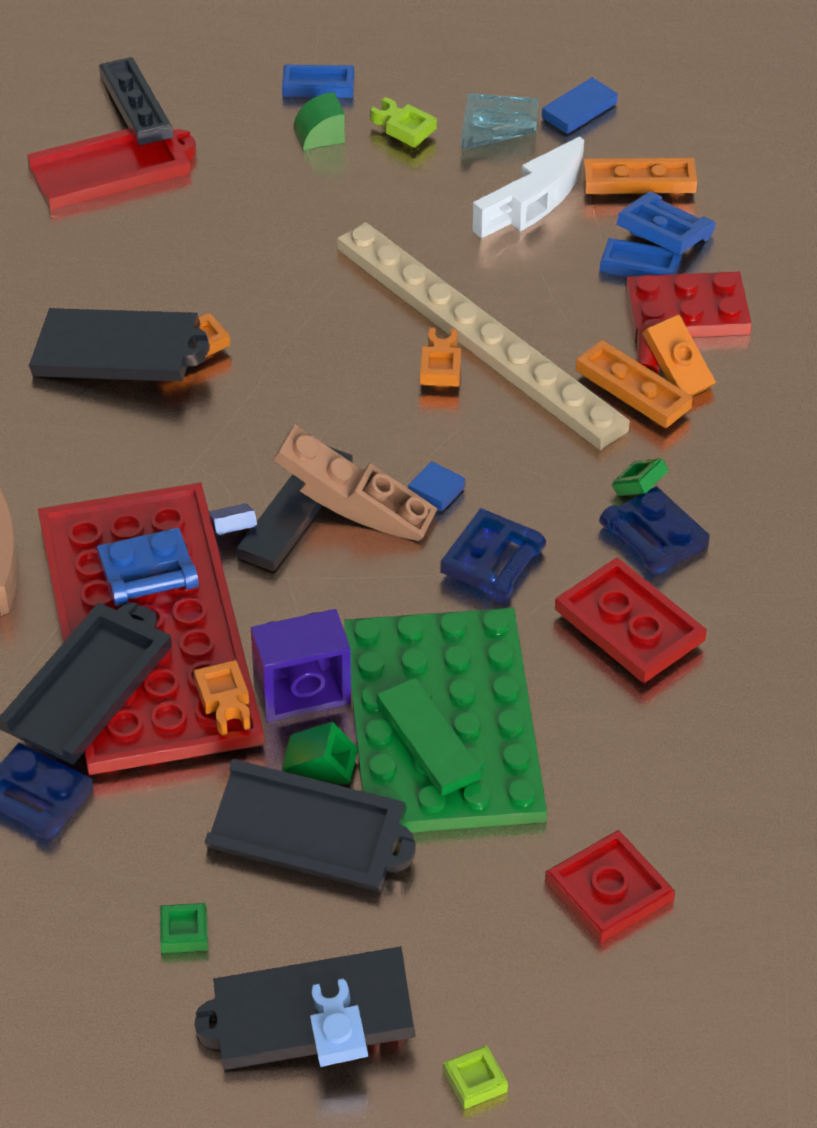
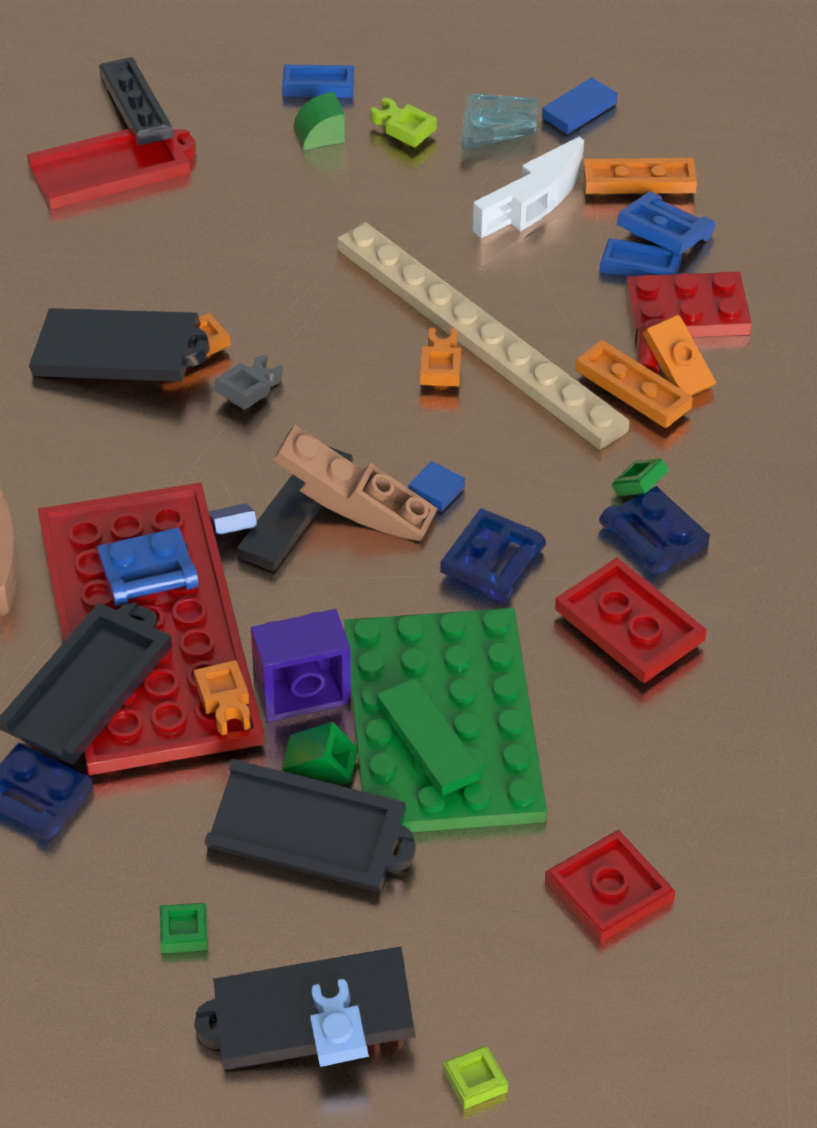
none -> dark grey plate [214,355,283,410]

